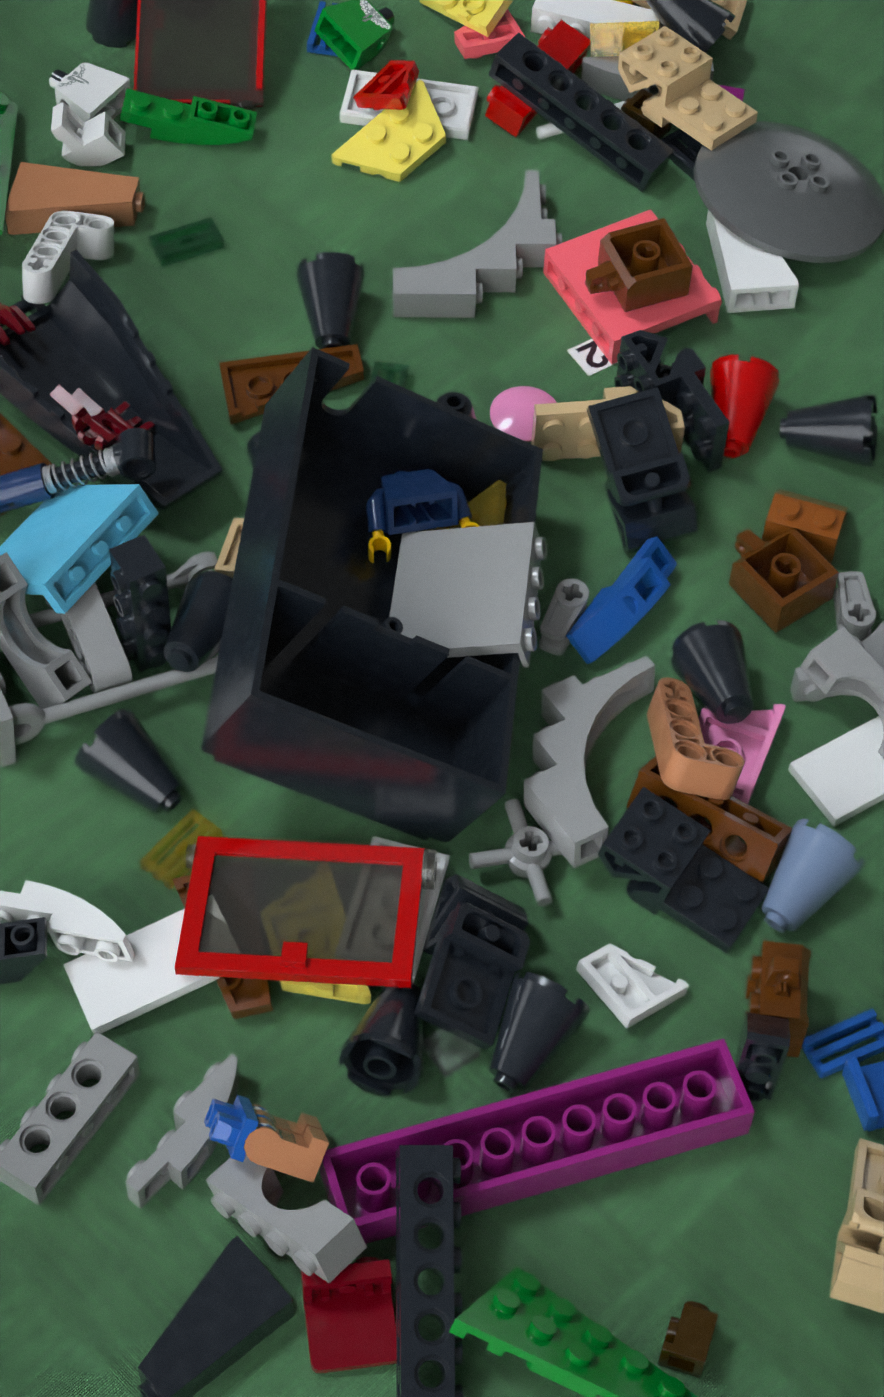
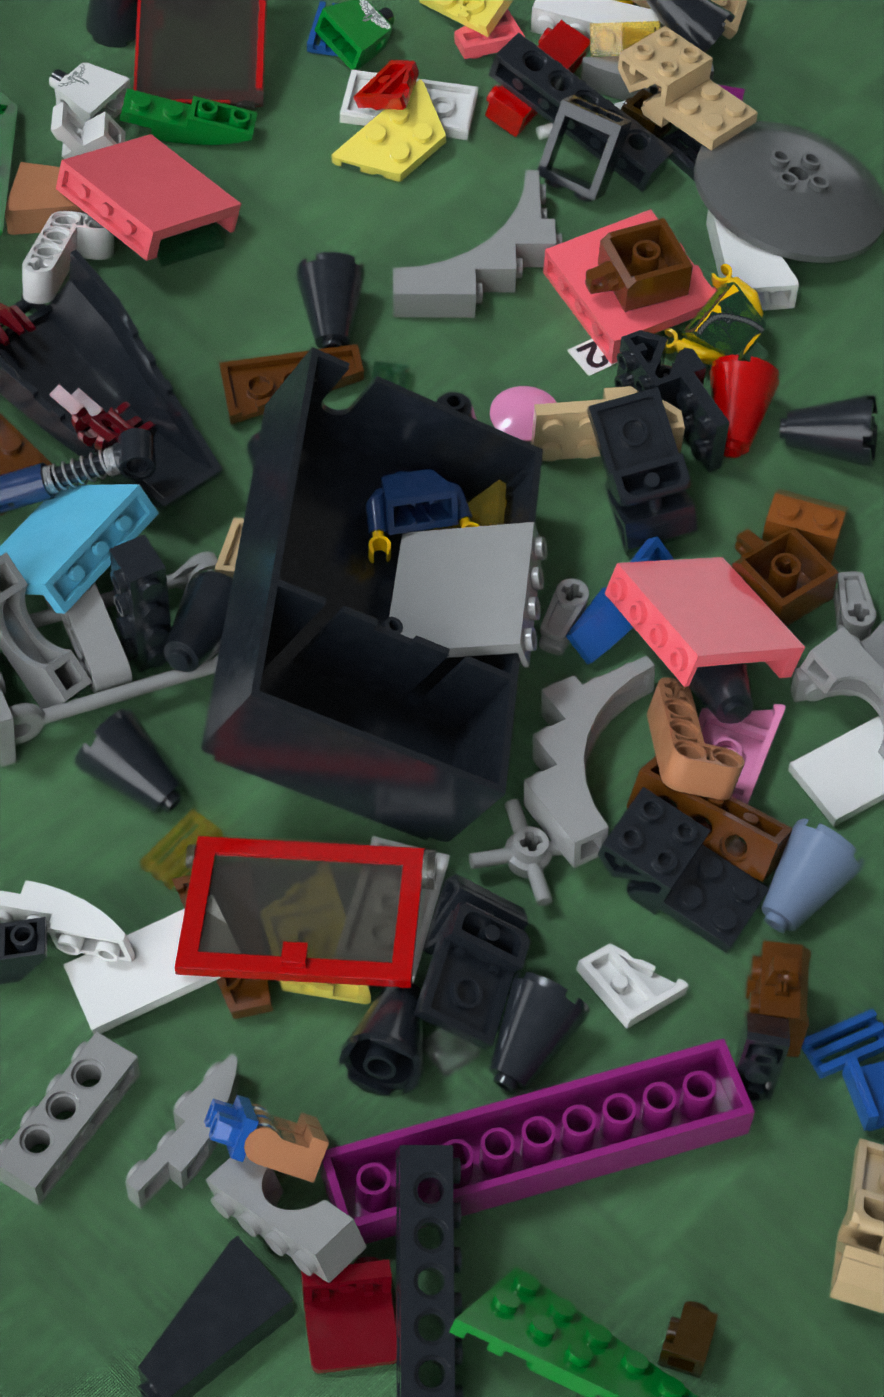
none -> coral panel [56,134,241,261]
none -> black window [537,95,632,202]
none -> coral panel [604,557,805,687]
none -> torso [664,264,769,365]

